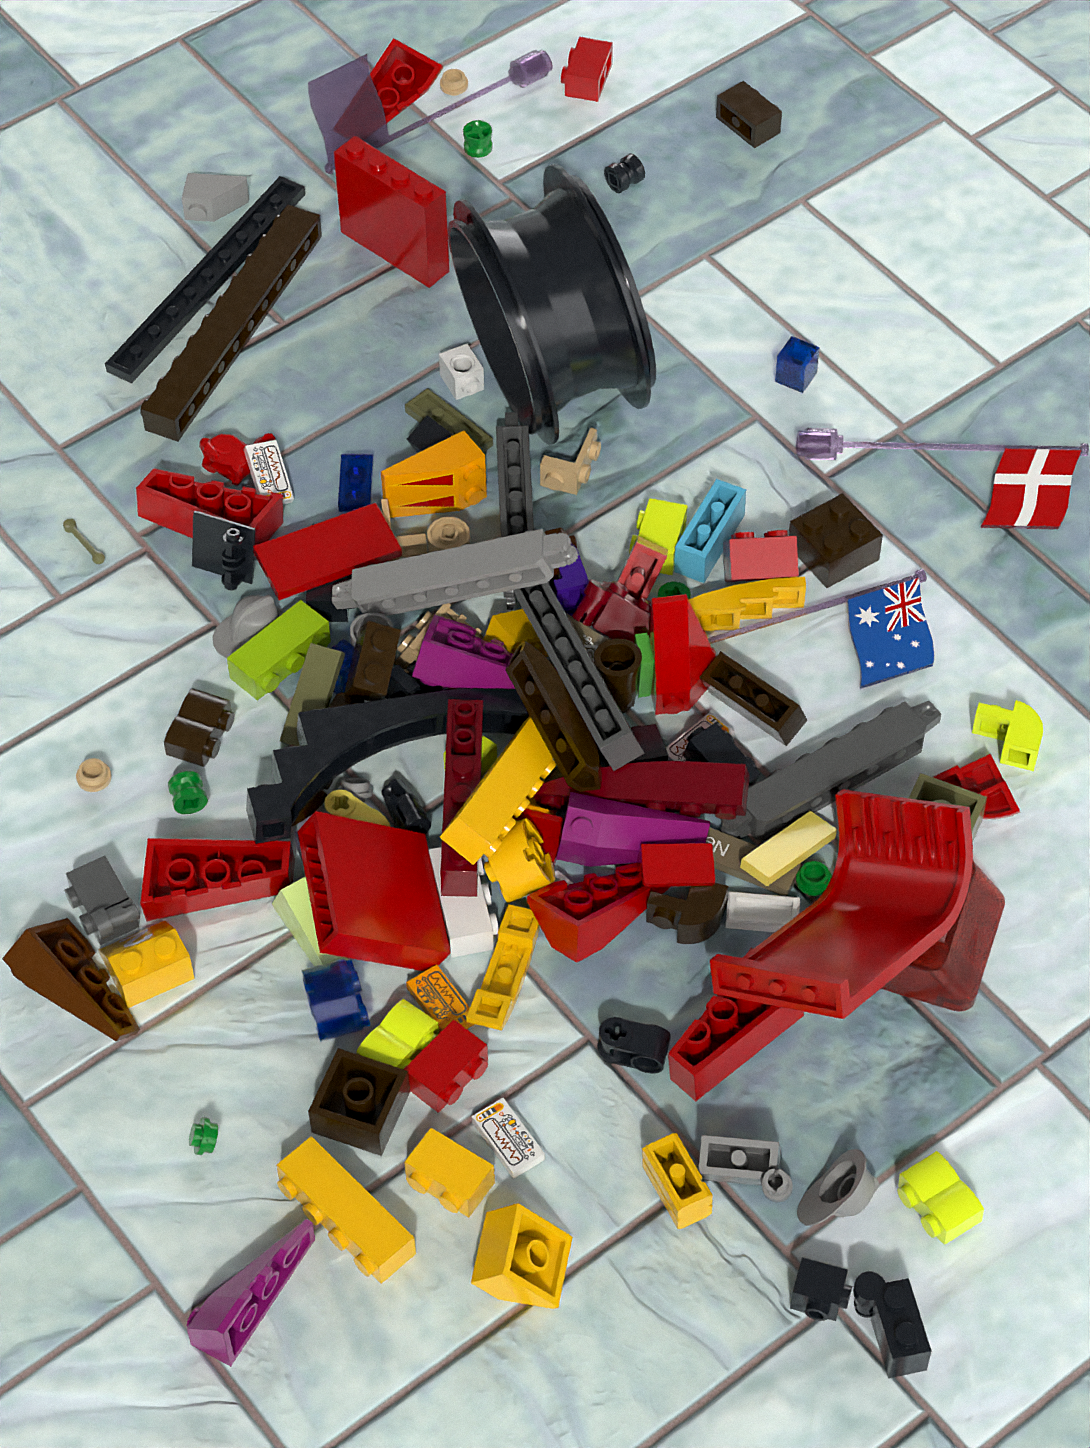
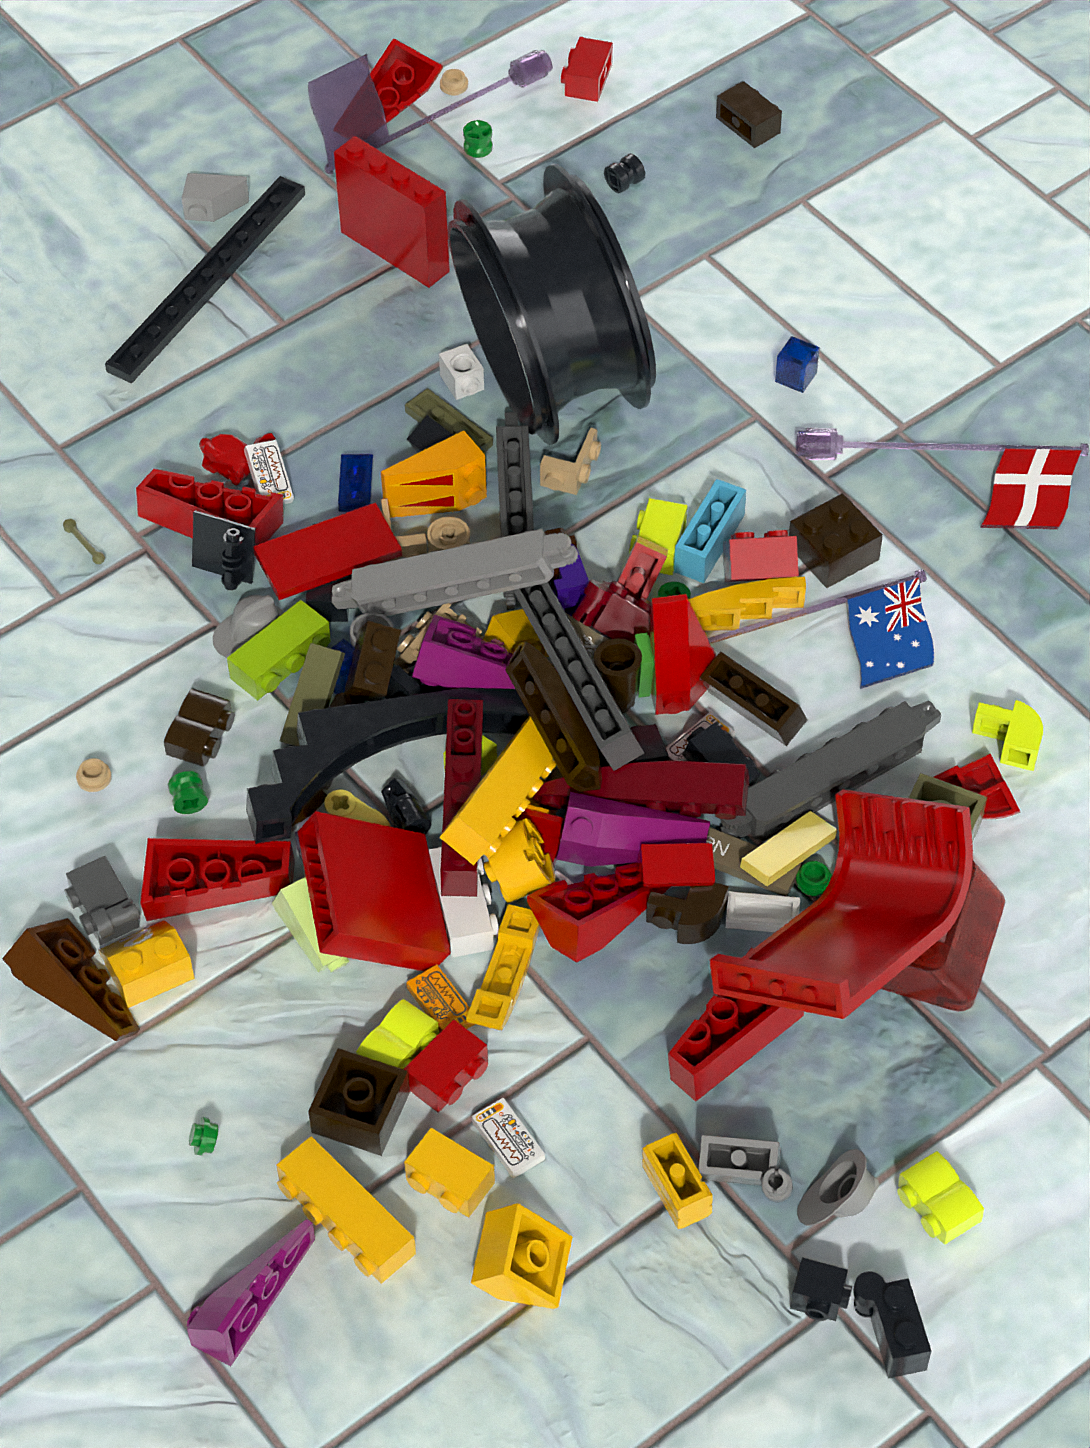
dark brown brick [140,205,322,442] -> none
clear blue brick [301,958,370,1042] -> none
light grey plate [338,777,373,802] -> none
black piece [597,1017,671,1074] -> none

